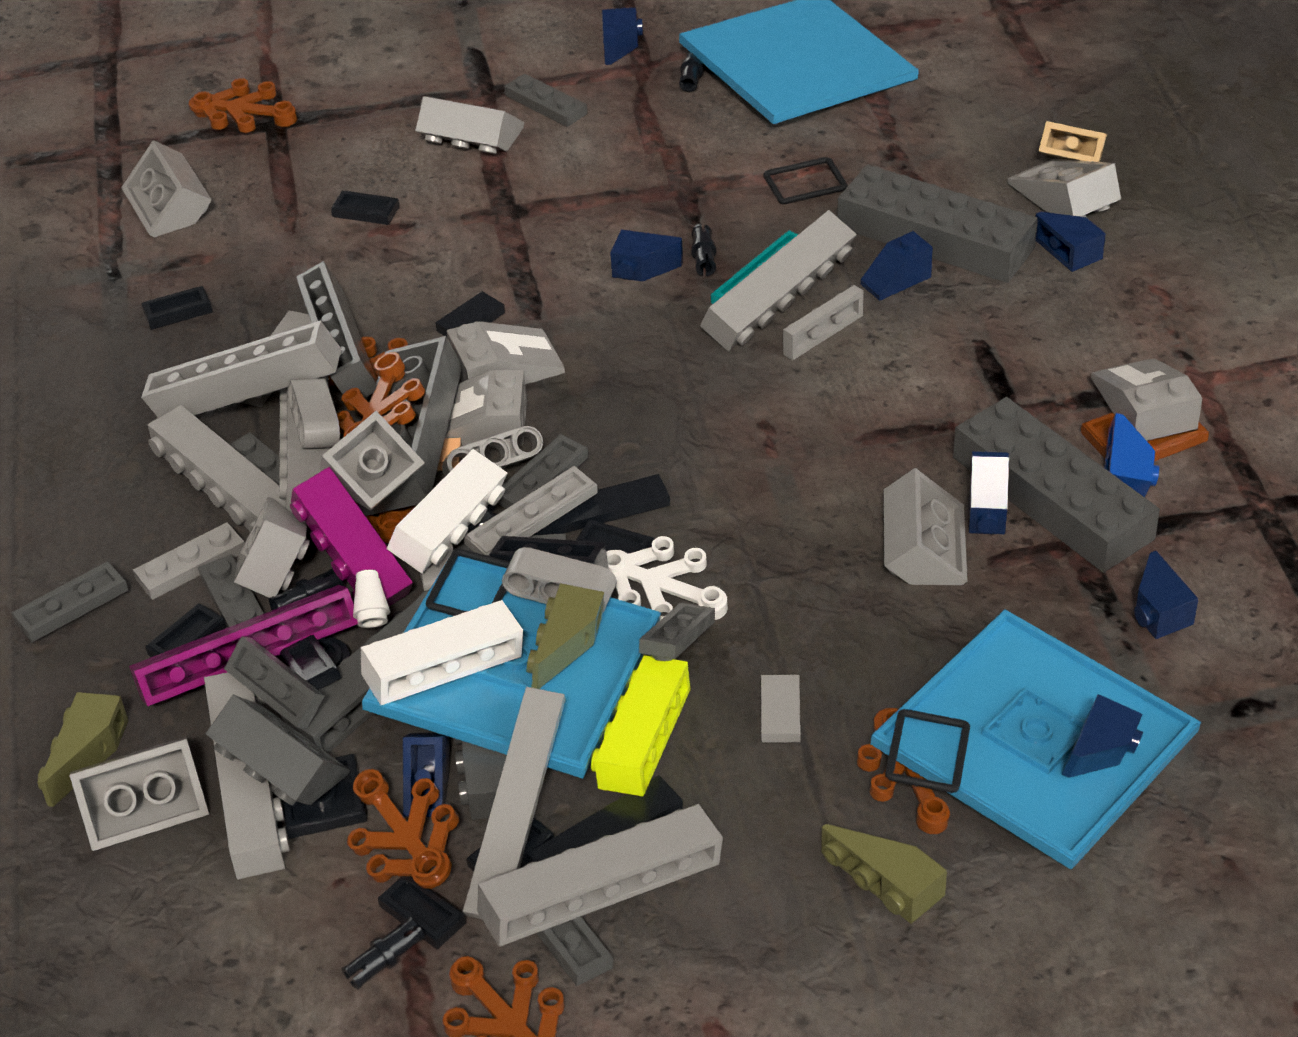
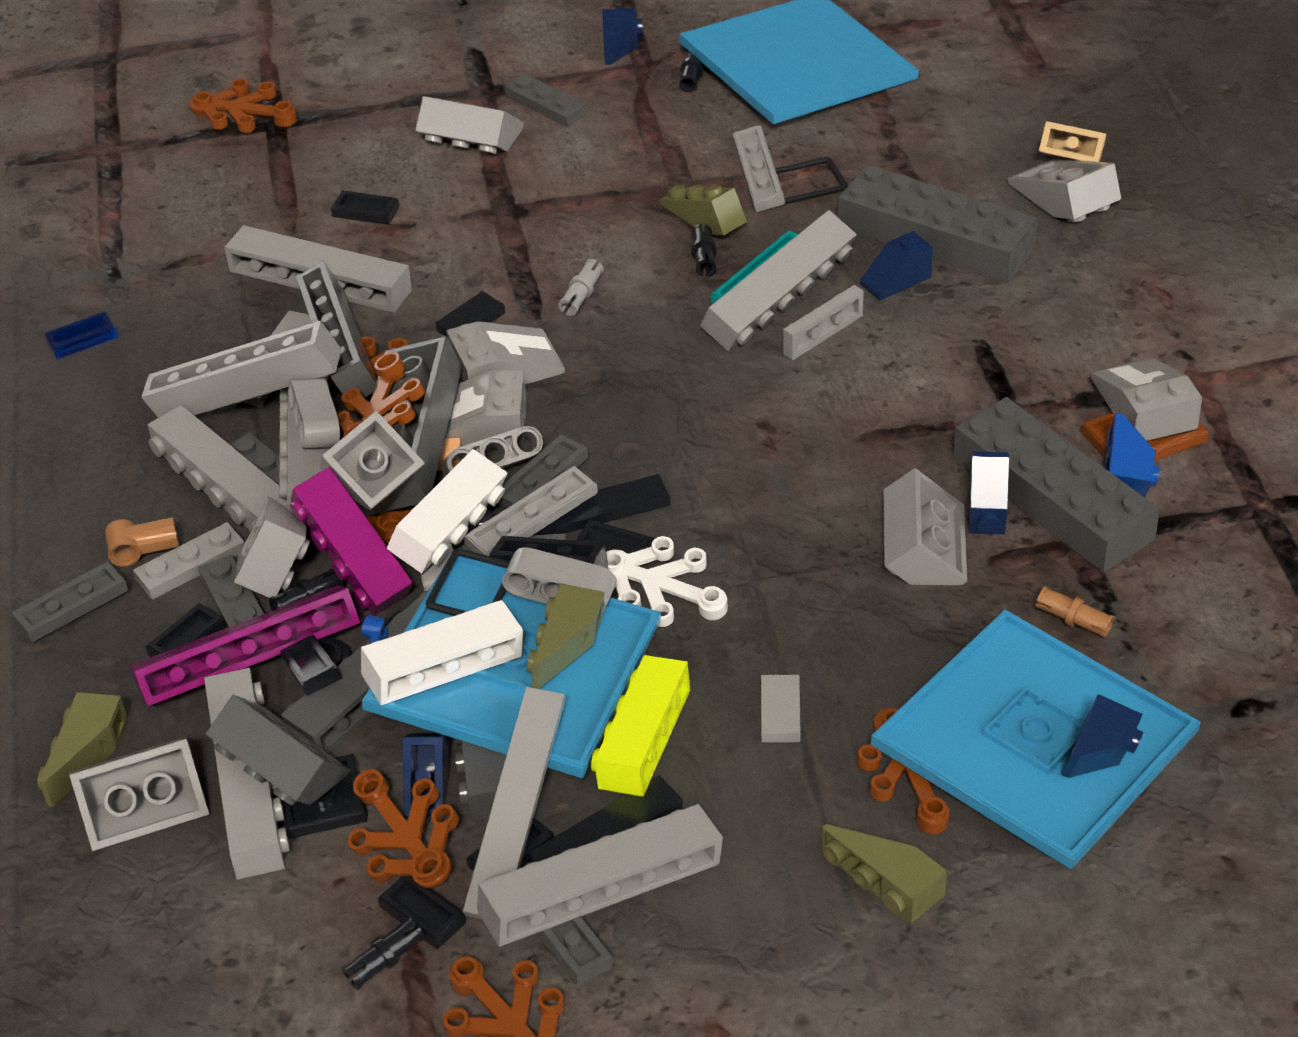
light grey slope [121,140,212,237] -> none
black tile [141,286,213,330] -> none
dark grey plate [224,636,325,729] -> none
white cone [353,570,390,628] -> none
dark blue slope [610,229,683,282] -> none
dark grey plate [639,603,715,661] -> none
black piece [885,709,970,793] -> none
dark blue slope [1035,212,1106,272] -> none
dark blue slope [1134,551,1198,639] -> none
none -> clear blue tile [44,312,118,360]
none -> medium nougat piece [105,517,179,567]
none -> light grey brick [224,225,412,313]
none -> blue hand [362,615,388,644]
none -> light grey pin [558,259,604,316]
none -> olive slope [658,184,747,235]
none -> light grey tile [732,125,786,212]
none -> medium nougat pin [1035,586,1115,638]

